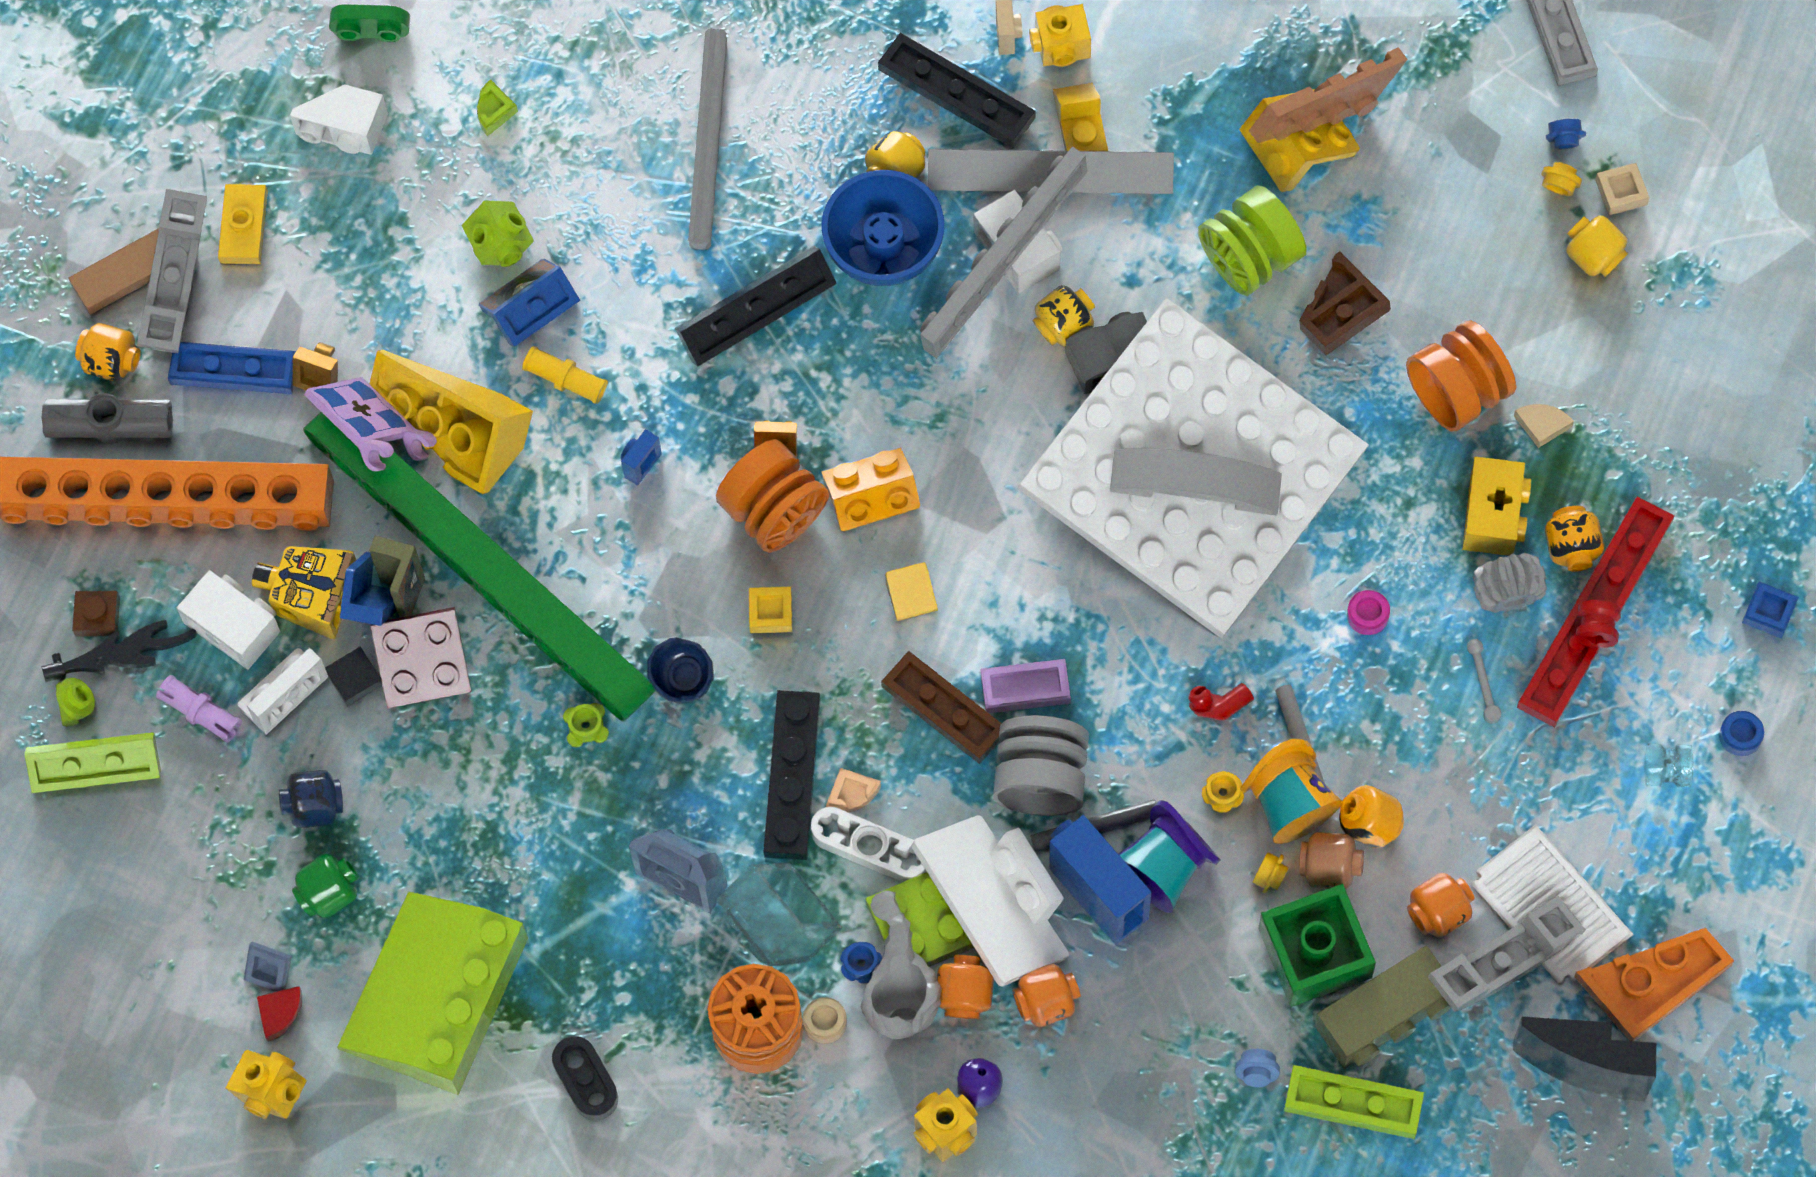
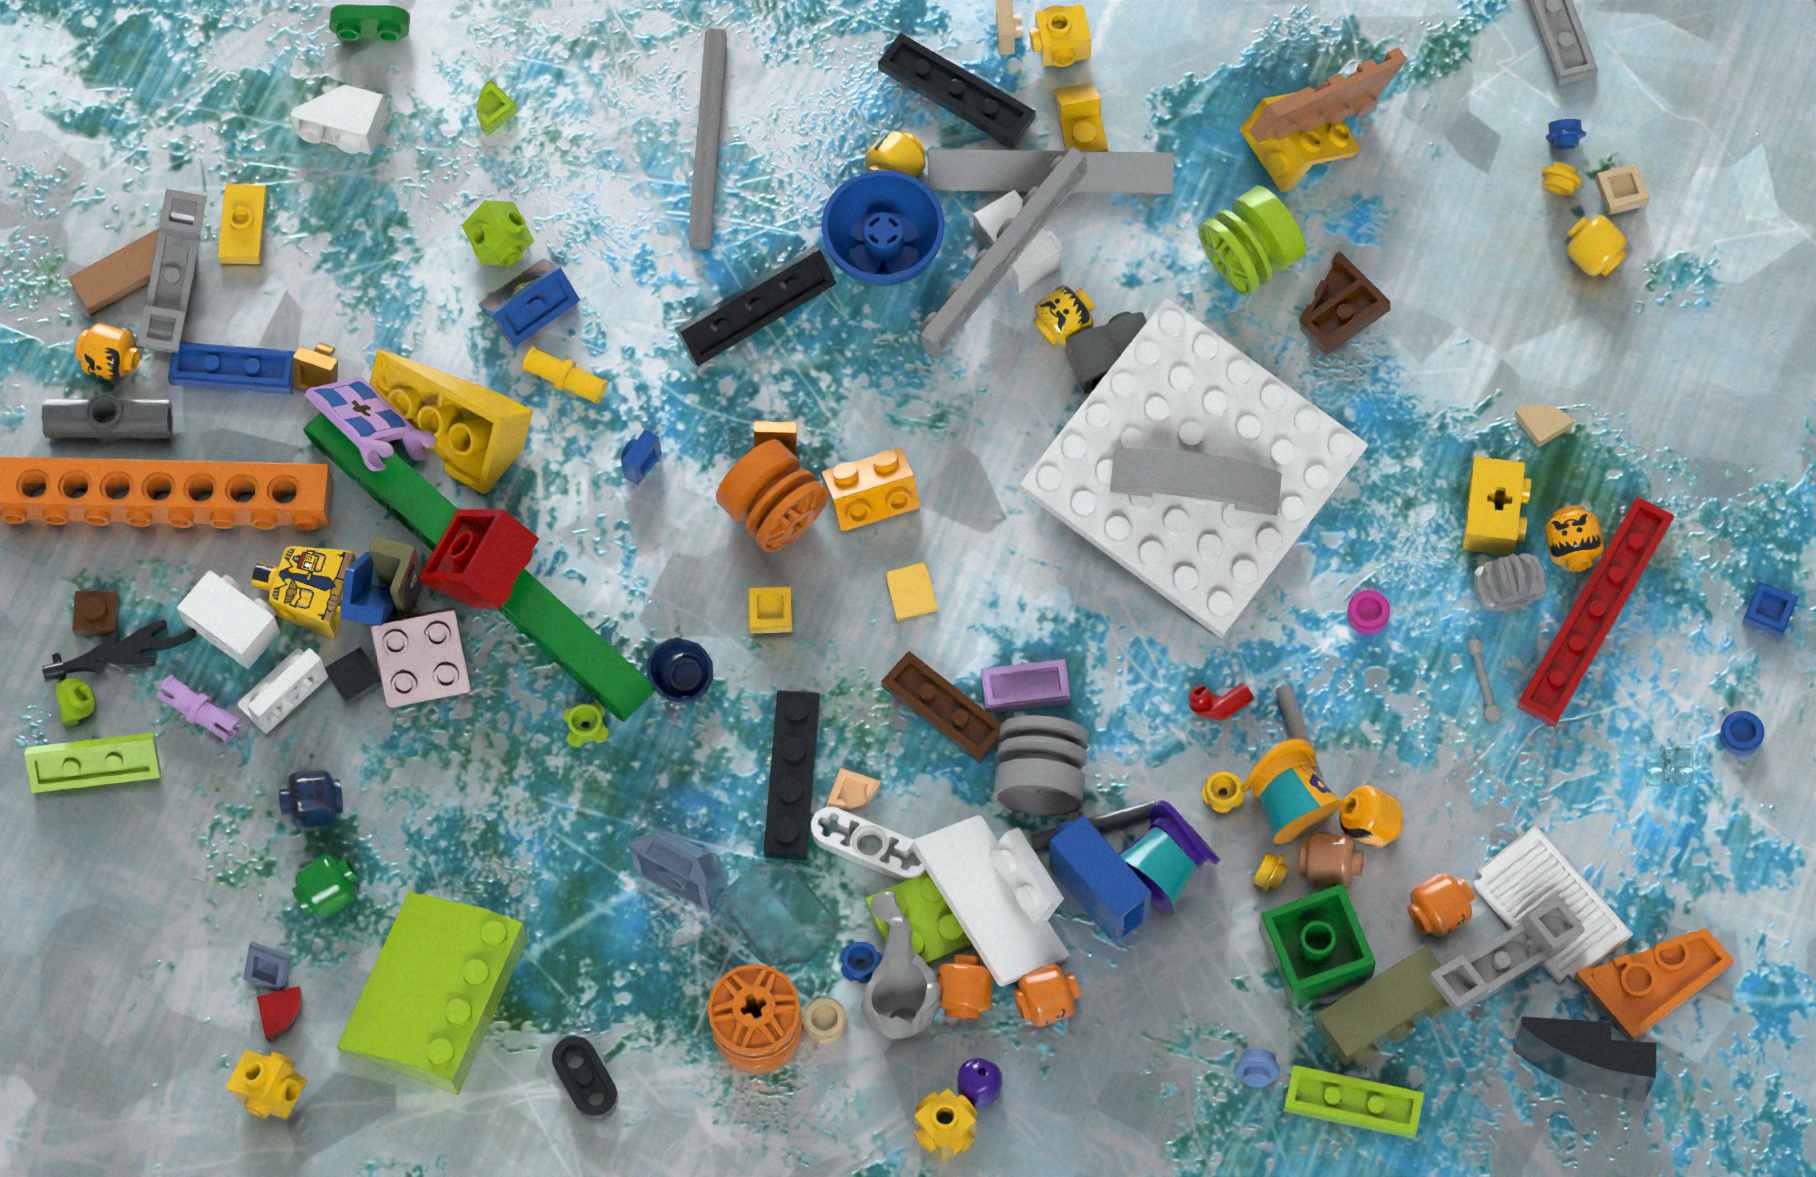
orange wheel [1406,320,1517,432] -> none
red wheel [1575,600,1621,648] -> none
none -> red slope [417,509,539,610]

